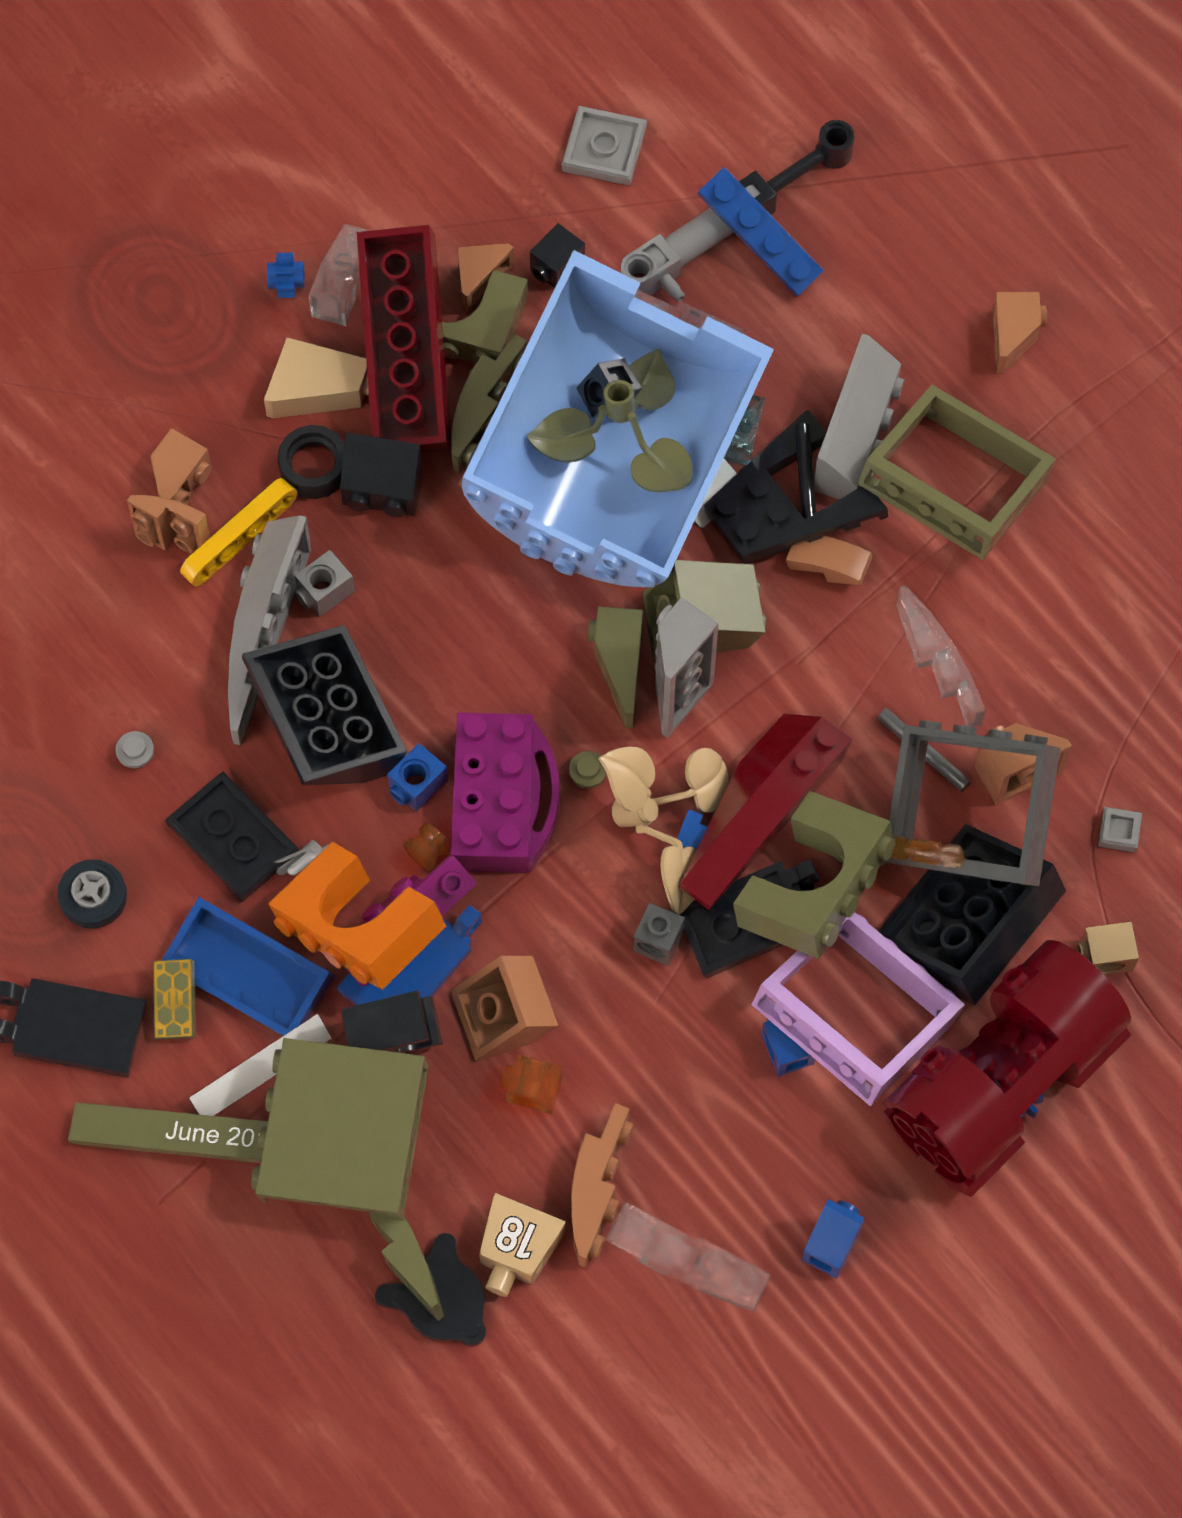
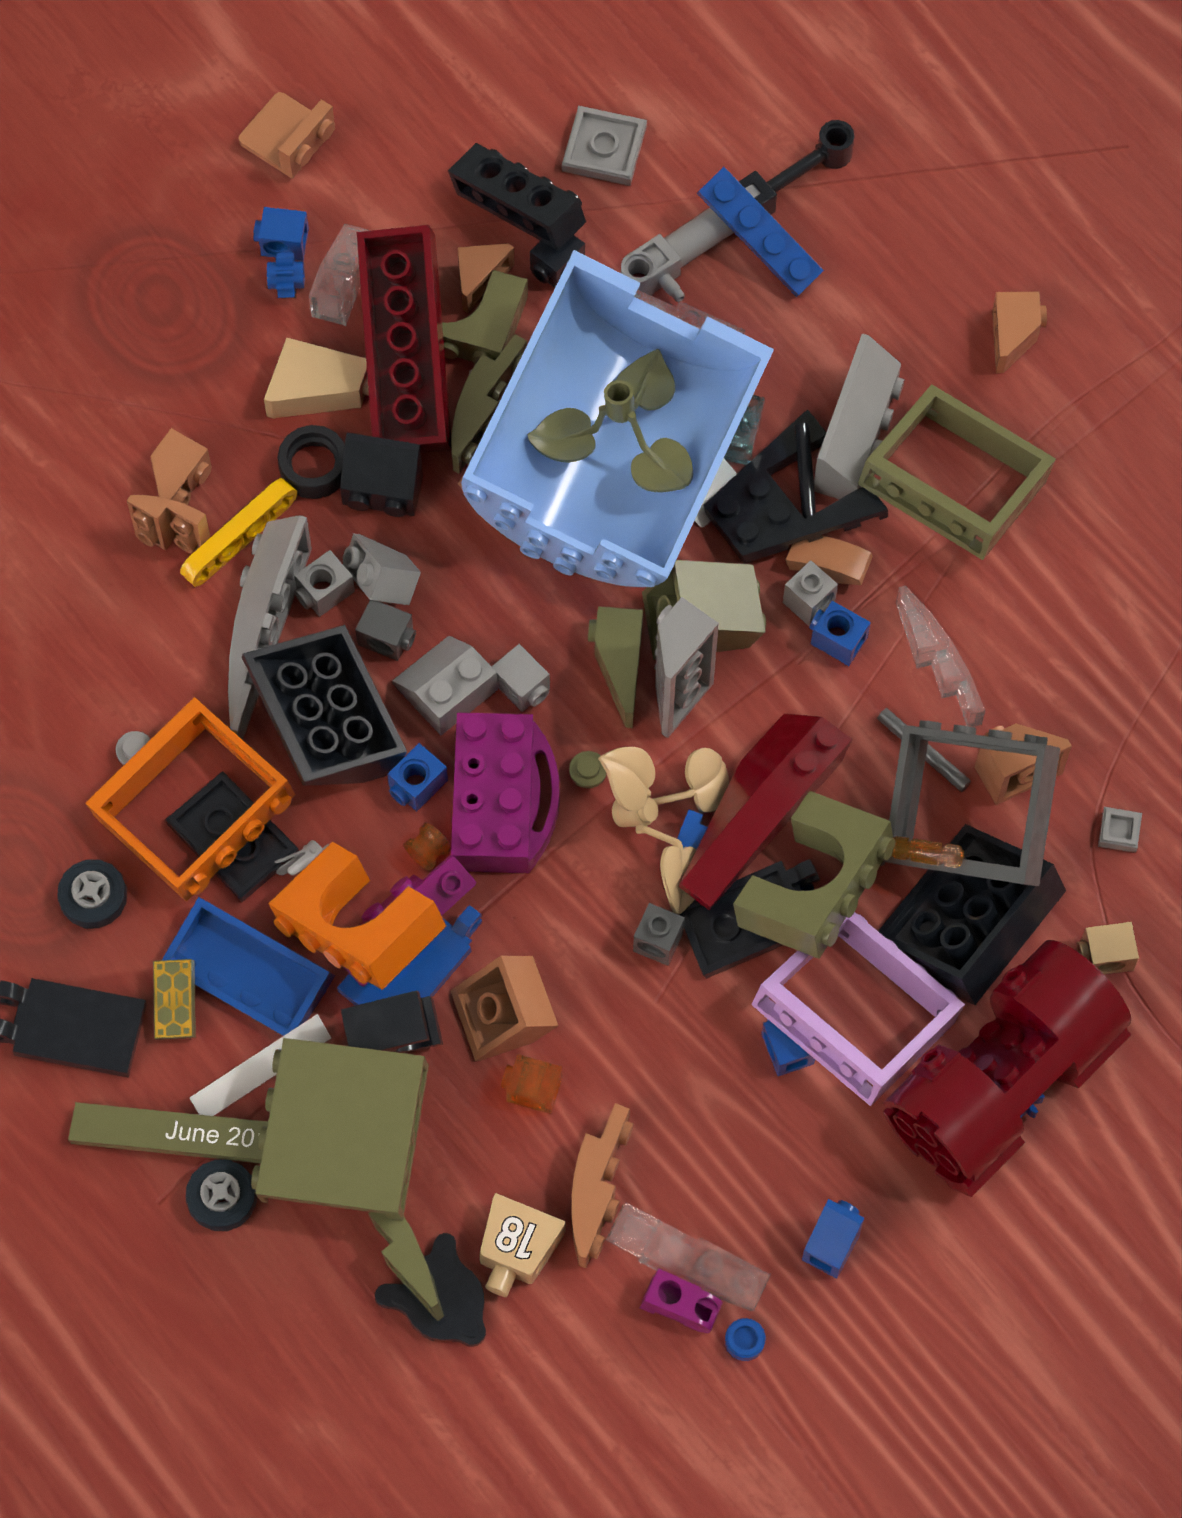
black brick [576,358,642,418] -> none
none -> orange window [85,697,295,902]
none -> black wheel [186,1160,257,1231]
none -> nougat bracket [239,92,335,179]
none -> blue brick [254,207,309,261]
none -> light grey slope [343,533,421,605]
none -> dark grey brick [355,600,416,661]
none -> light grey slope [392,636,498,735]
none -> black brick [448,143,586,250]
none -> light grey brick [492,644,550,712]
none -> magenta leg [639,1268,723,1333]
none -> blue tile [725,1318,766,1361]
none -> light grey brick [783,560,838,626]
none -> blue brick [809,601,871,666]

